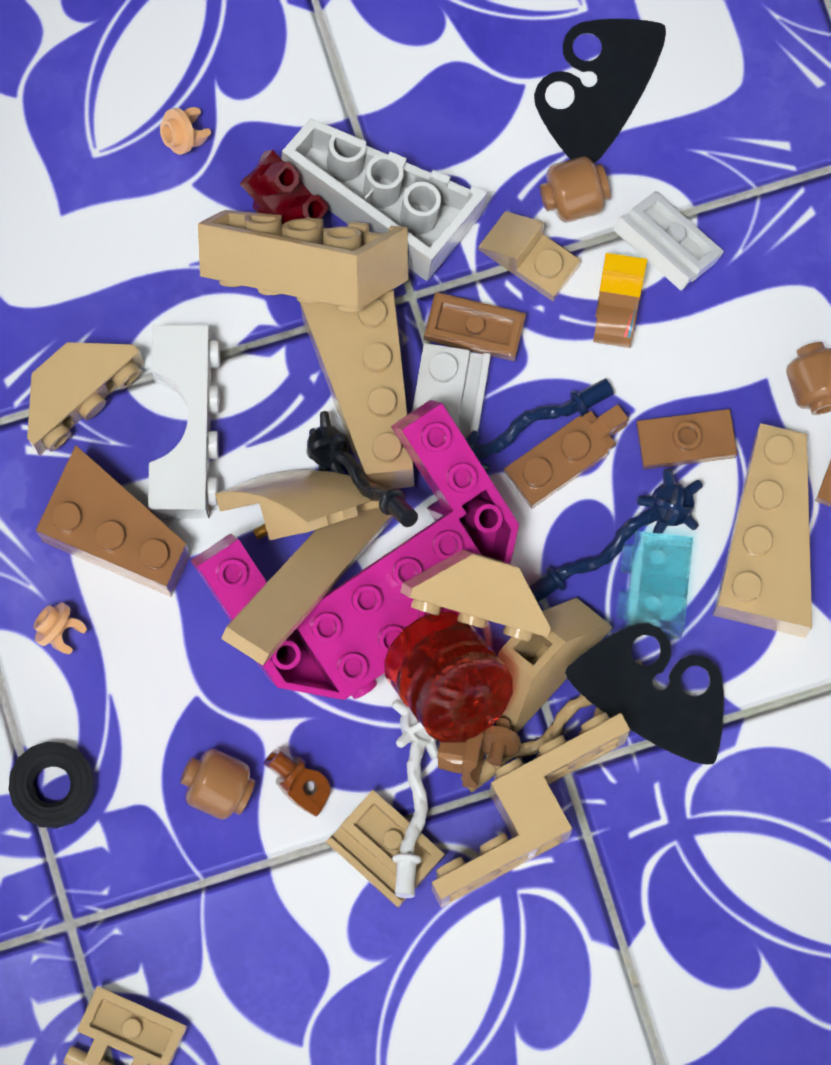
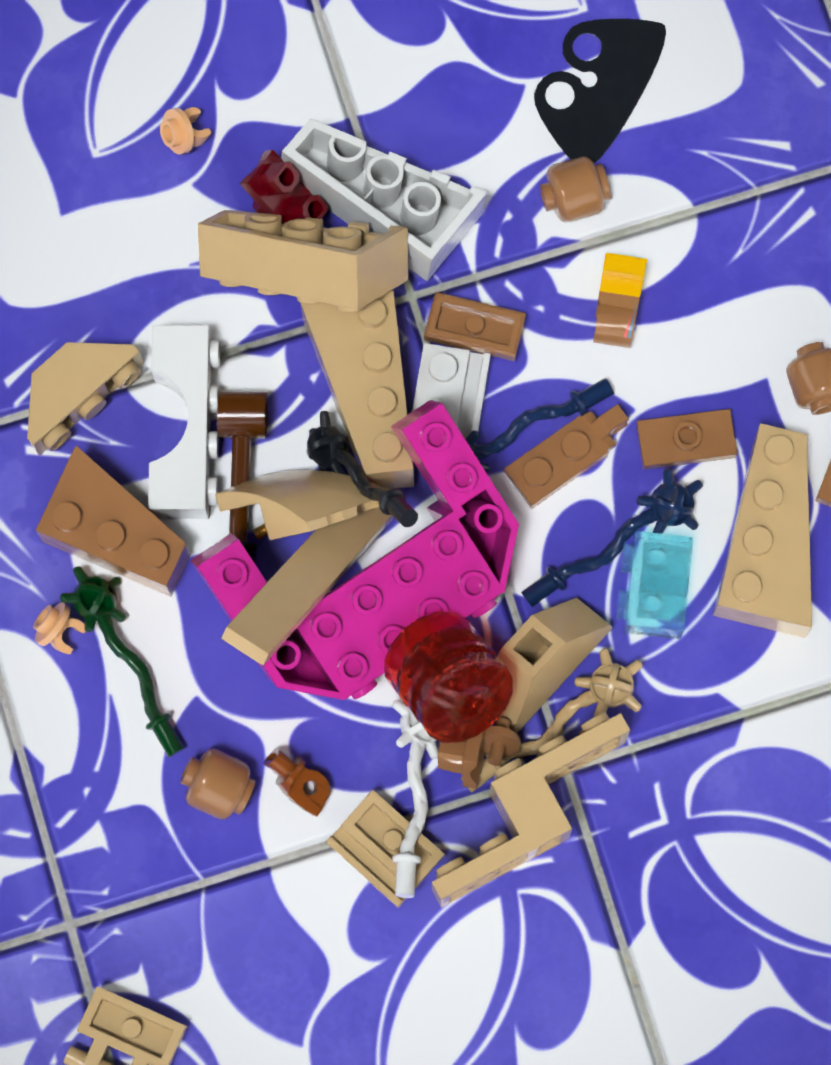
black tyre [8,742,96,829] -> none
tan slope [400,550,551,642] -> none
tan slope [478,211,581,301] -> none
black piece [565,623,724,765] -> none
white plate [612,191,724,291] -> none
none -> dark green piece [60,566,185,758]
none -> reddish brown piece [217,391,268,565]

